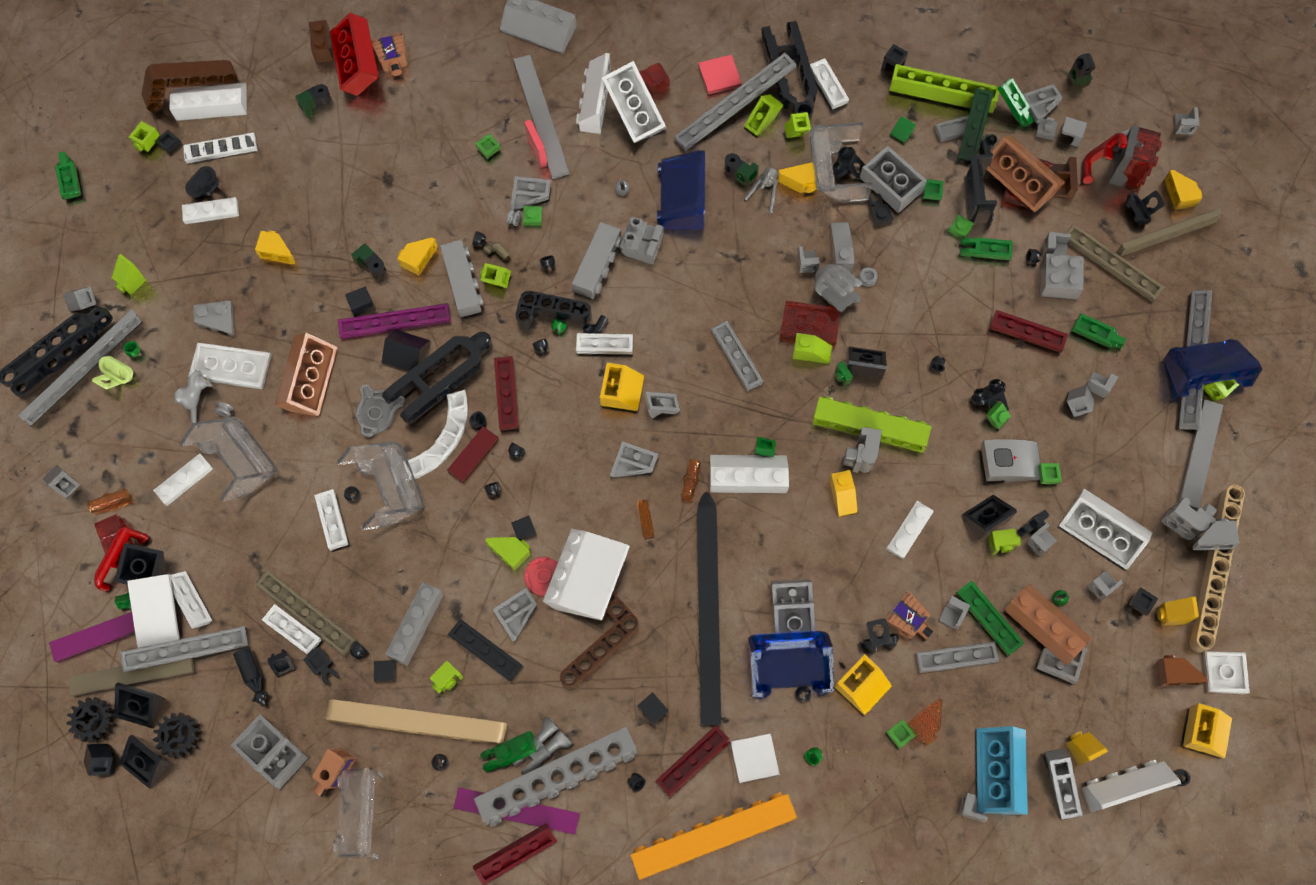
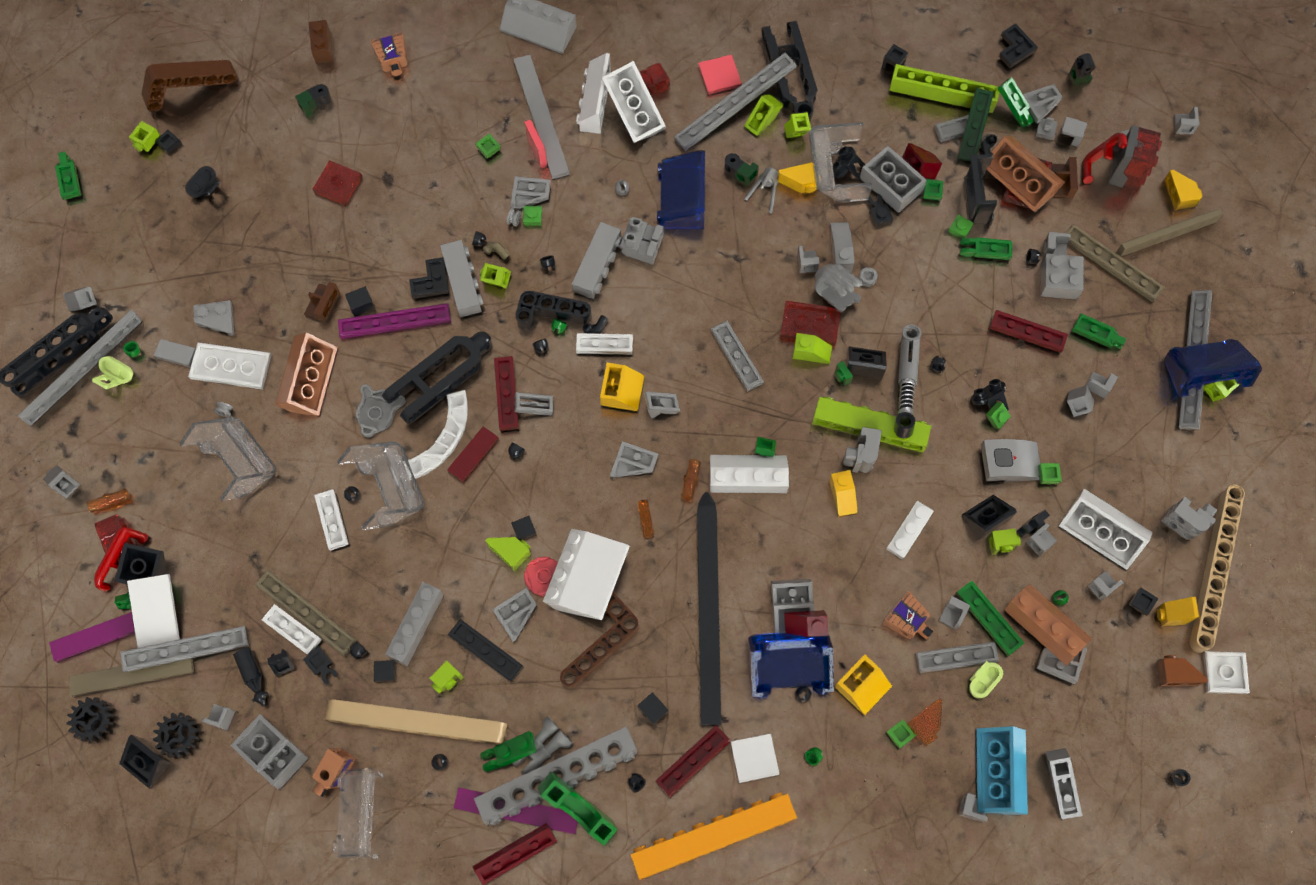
black panel [84,743,113,776] -> none
lime slope [112,254,146,296] -> none
black slope [114,682,165,728] -> none
white plate [153,453,213,506] -> none
white slope [170,83,247,121] -> none
white plate [170,571,212,629] -> none
light grey animal [174,370,213,426] -> none
white plate [182,197,239,224] -> none
tile [183,132,258,164] -> none
yellow slope [255,231,296,265] -> none
red brick [330,13,378,96] -> none
leg [351,243,386,279] -> none
black slope [382,329,430,372] -> none
yellow slope [397,237,438,276] -> none
black hinge [469,411,486,427] -> none
black hinge [484,482,501,497] -> none
white plate [810,58,849,109] -> none
black bracket [859,618,900,653] -> none
green slope [890,116,916,144] -> none
yellow slope [1066,731,1108,766] -> none
white slope [1081,759,1181,812] -> none
black bracket [1125,190,1165,225] -> none
light grey tile [1179,399,1223,510] -> none
yellow slope [1183,703,1232,759] -> none
light grey slope [1192,518,1240,550] -> none
none -> light grey tile [153,339,196,368]
none -> light grey panel [202,704,235,731]
none -> reddish brown panel [304,281,340,323]
none -> clear red plate [313,160,362,205]
none -> black plate [409,257,449,299]
none -> light grey tile [514,392,553,416]
none -> green arch [537,772,618,846]
none -> dark red slope [784,610,828,637]
none -> piece [894,324,921,439]
none -> dark red slope [902,143,942,179]
none -> yellowish green bracket [969,661,1003,699]
none -> black plate [999,23,1038,68]

